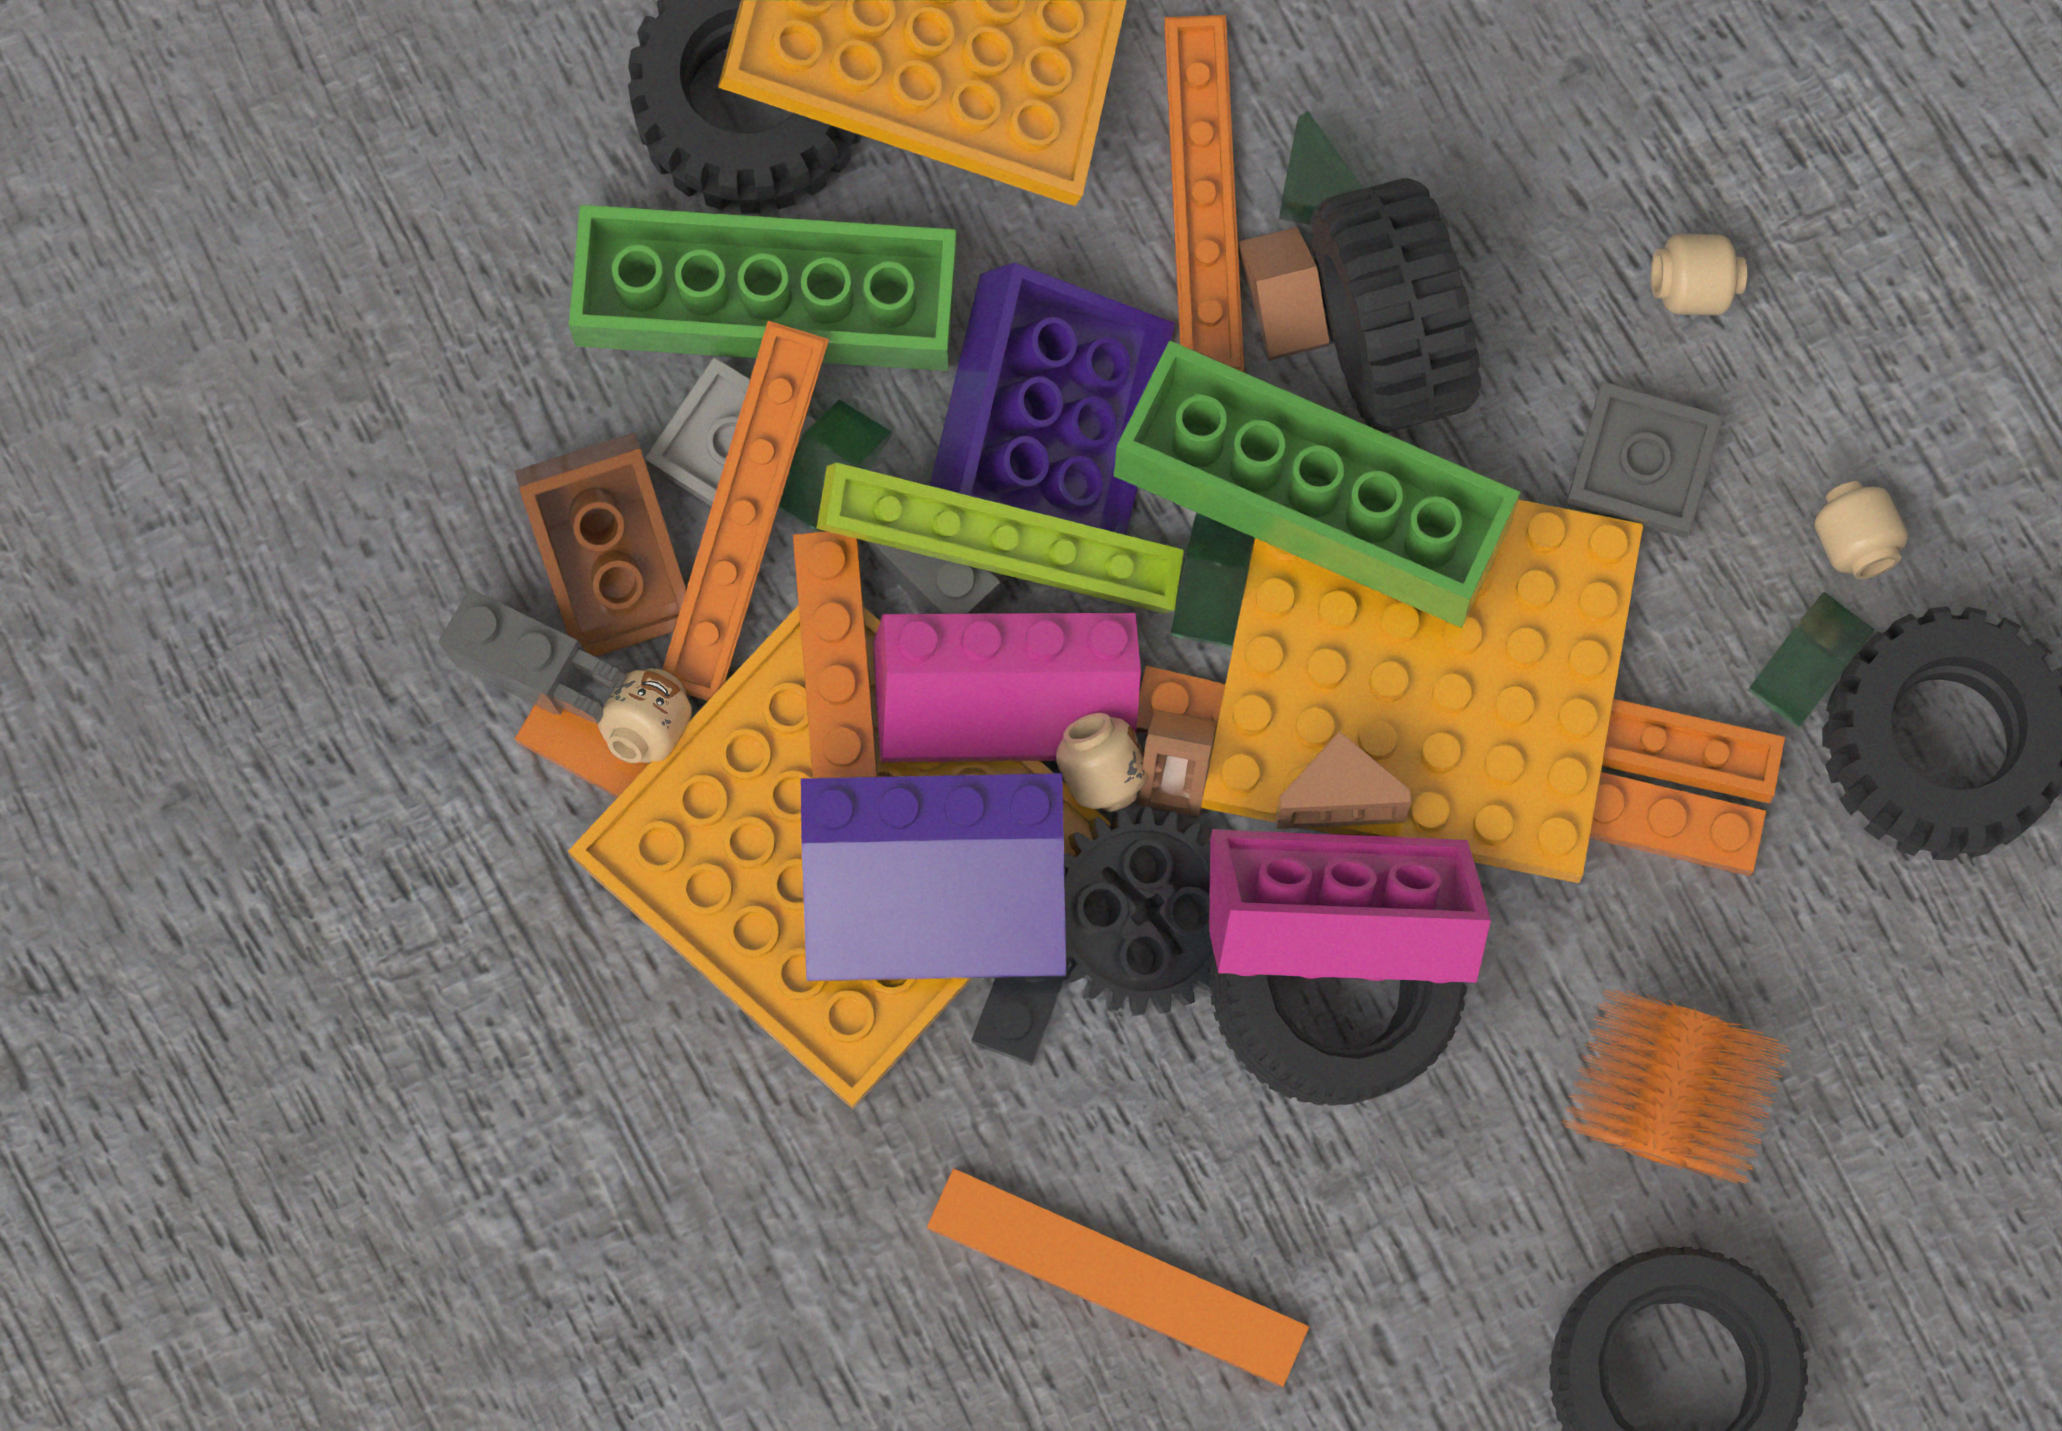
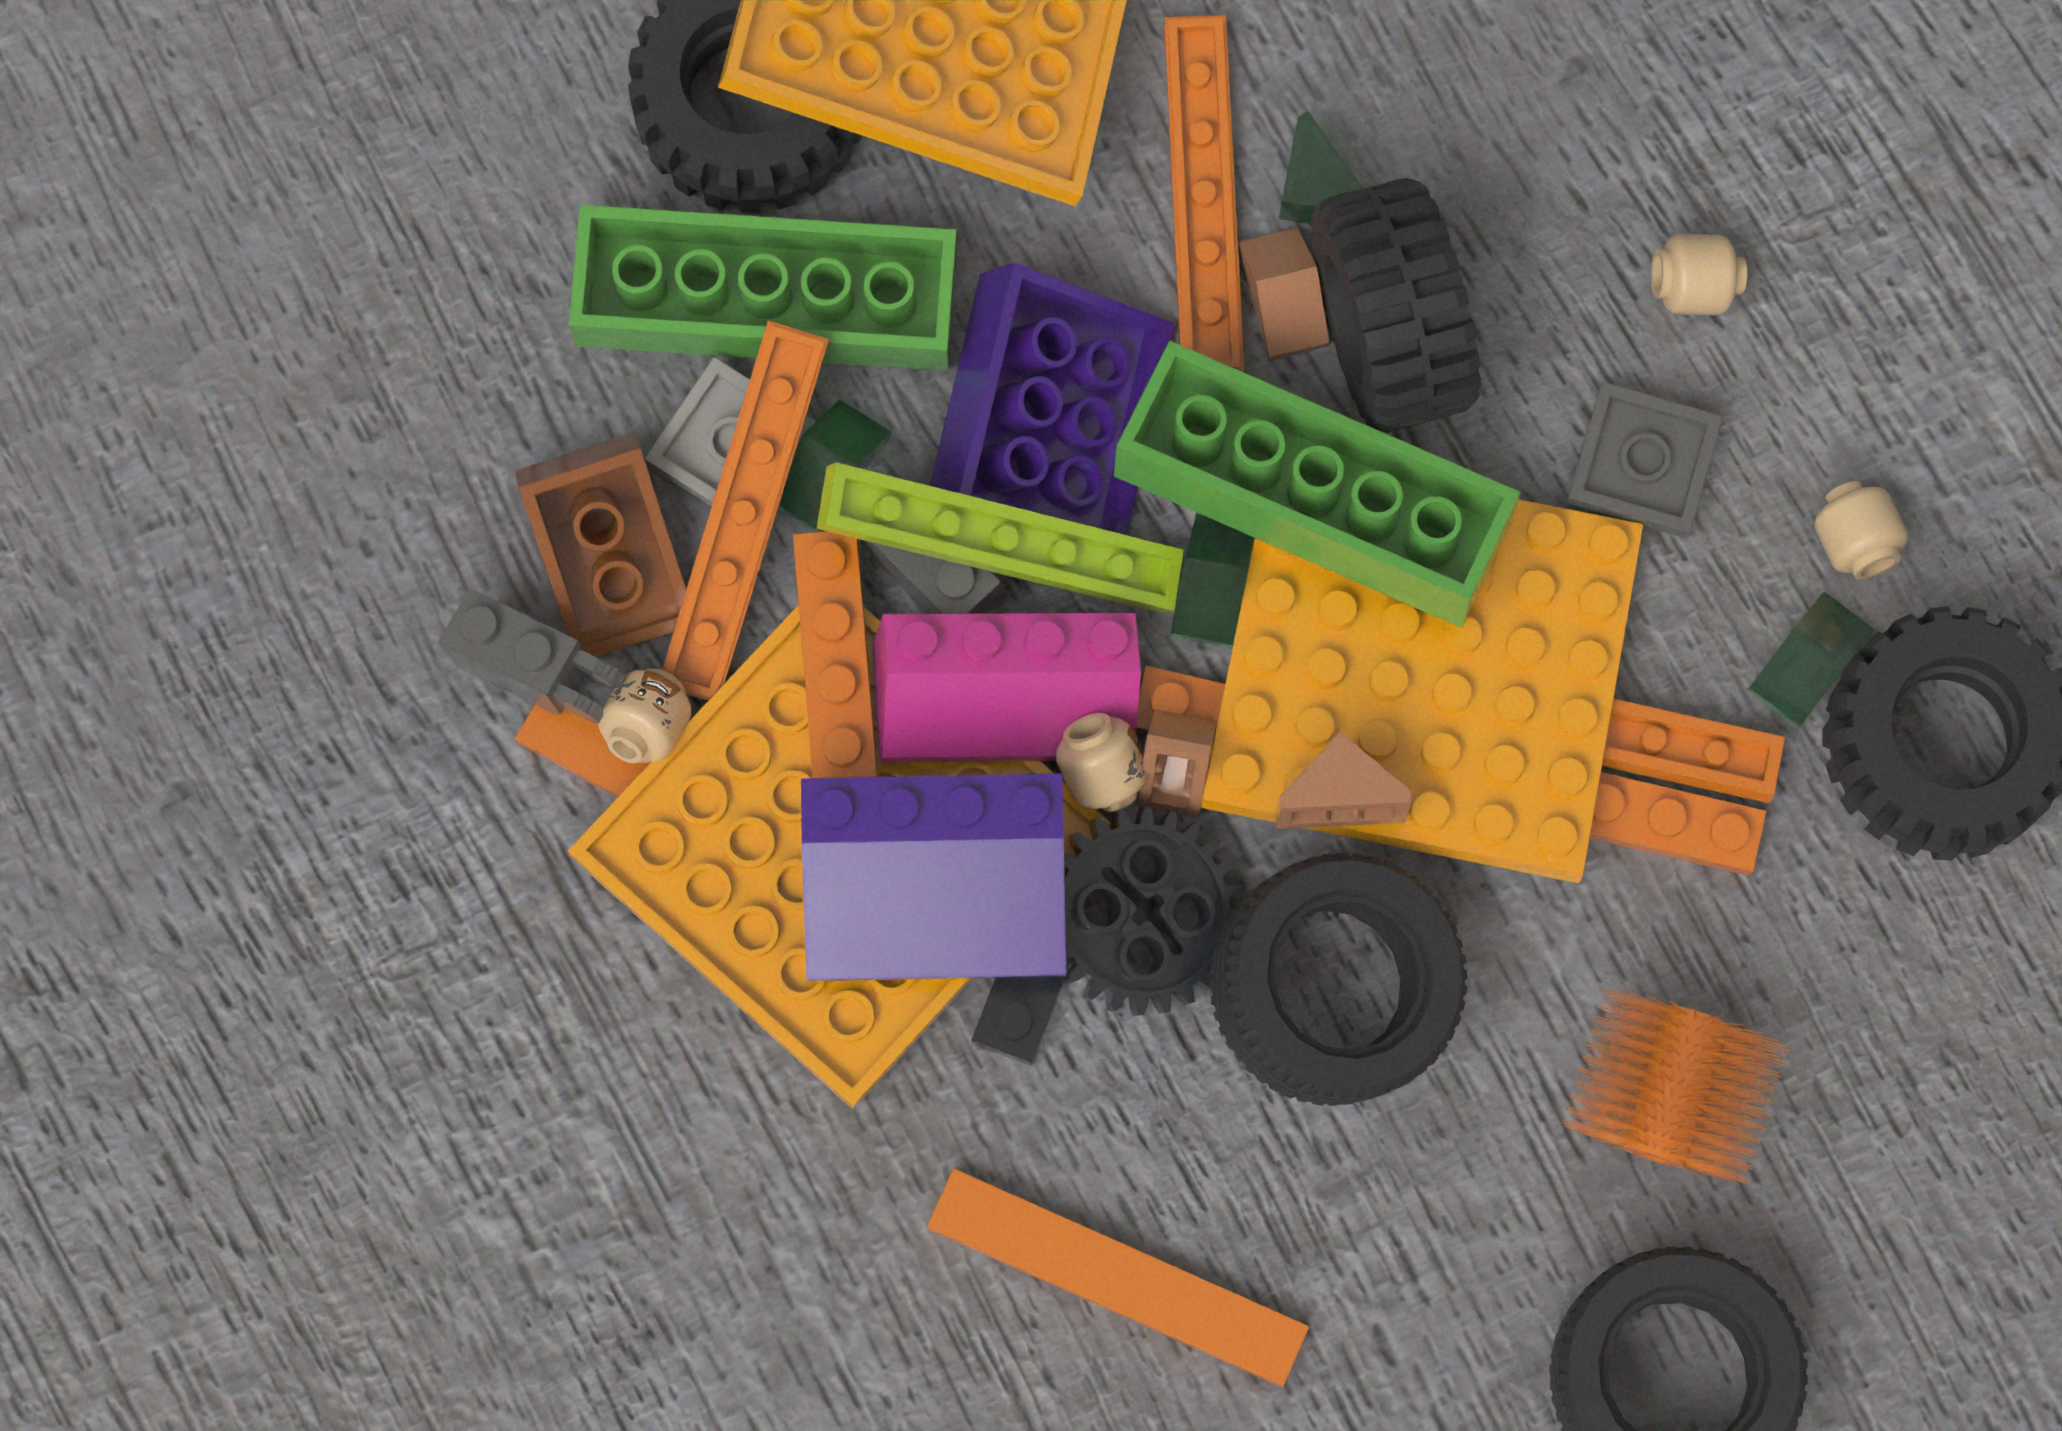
dark pink slope [1209,829,1491,983] -> none

